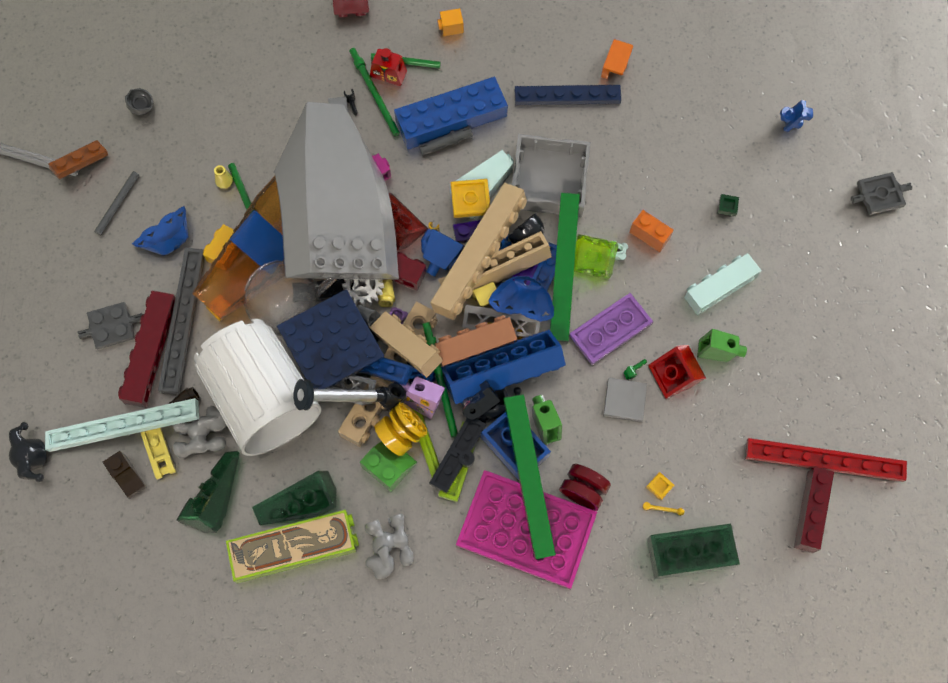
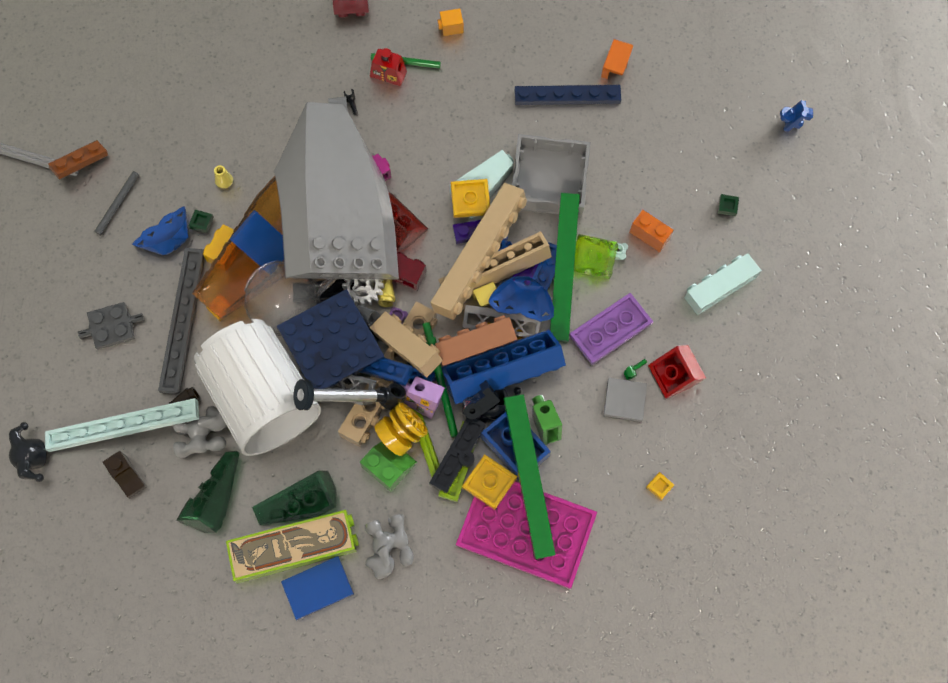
dark red brick [118,291,176,408] -> none
dark grey hair [125,88,154,115] -> none
light yellow plate [140,428,177,480] -> none
green bar [228,163,254,215] -> none
green bar [349,48,400,137] -> none
blue brick [394,76,508,150] -> none
dark grey pin [419,126,473,156] -> none
blue torso [421,222,465,277] -> none
black cylinder [507,213,545,244] -> none
dark red wheel [559,464,611,511] -> none
yellow hinge [643,502,685,516] -> none
clear green brick [647,523,740,579] -> none
bright green torso [697,329,747,362] -> none
red plate [745,438,907,482] -> none
dark red brick [794,466,834,553] -> none
dark grey plate [851,172,913,215] -> none
none -> dark green plate [188,210,214,233]
none -> blue tile [281,556,354,620]
none -> yellow tile [462,454,518,510]

